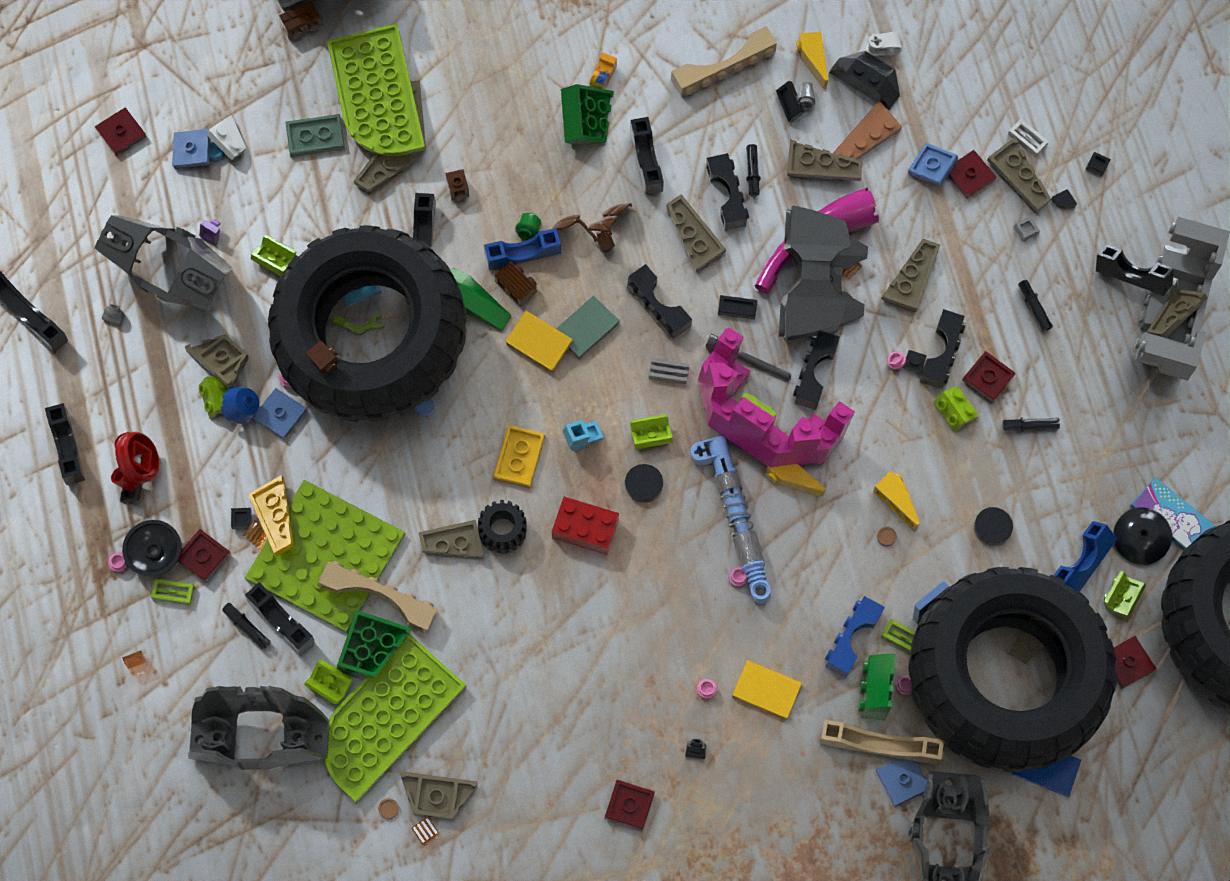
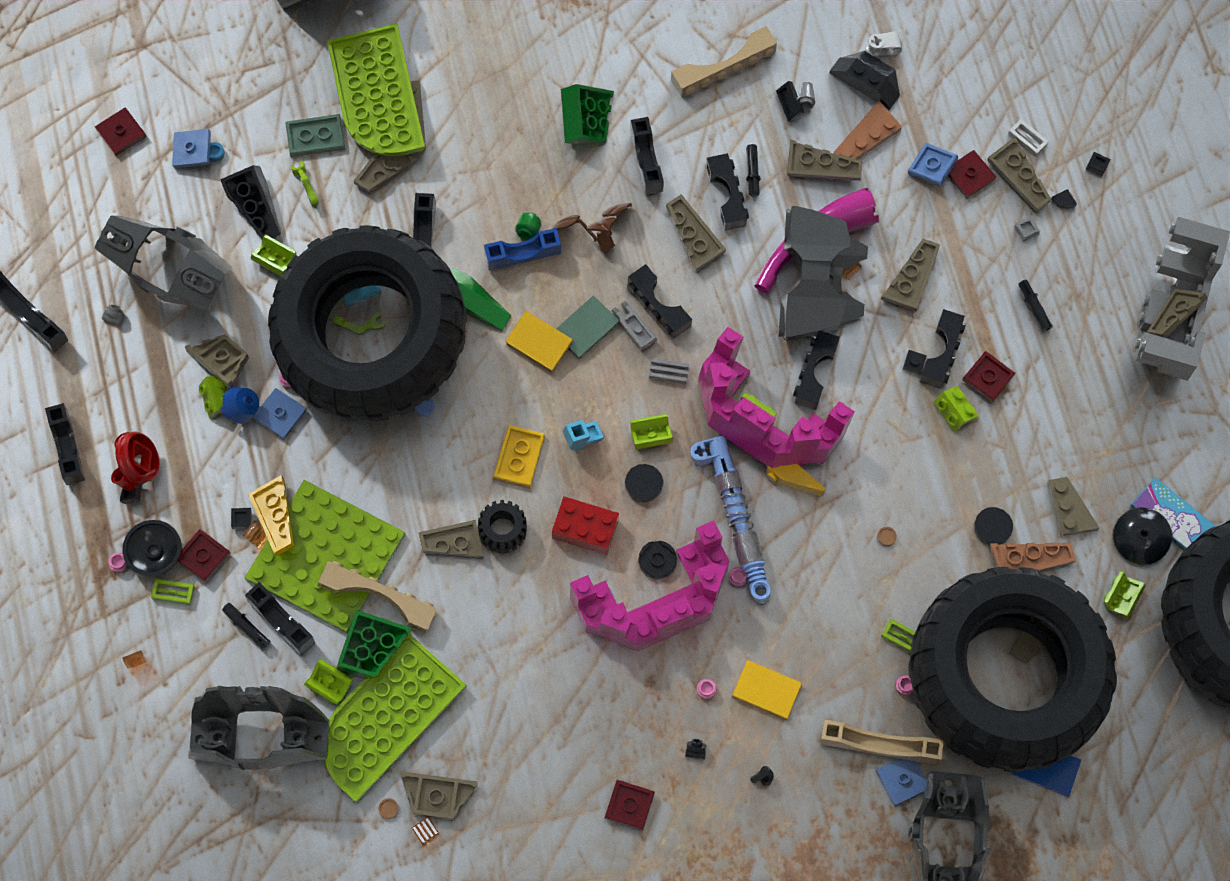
medium lavender tile [199,219,221,245] -> none
white wing [206,115,246,160] -> none
reddish brown brick [278,1,322,39] -> none
reddish brown brick [306,340,339,375] -> none
reddish brown brick [445,169,469,201] -> none
reddish brown brick [495,262,537,307] -> none
light orange leg [589,52,617,89] -> none
dark grey piece [705,333,791,380] -> none
black tile [718,295,757,320] -> none
yellow slope [796,32,828,89] -> none
blue arch [825,596,885,678] -> none
green wedge [858,653,895,721] -> none
yellow slope [873,471,920,531] -> none
bright pink plate [888,351,906,370] -> none
medium blue plate [913,581,949,624] -> none
black axle [1002,417,1060,432] -> none
blue arch [1054,521,1117,592] -> none
black arch [1096,244,1174,296] -> none
dark red plate [1114,636,1157,689] -> none
none -> black wedge [220,165,282,239]
none -> lime piece [291,161,319,206]
none -> dark pink brick [570,521,730,651]
none -> light grey hinge [612,301,657,351]
none -> black tile [638,541,677,579]
none -> black plate [750,766,774,786]
none -> nougat wing [989,542,1076,572]
none -> dark tan wing [1047,477,1099,536]

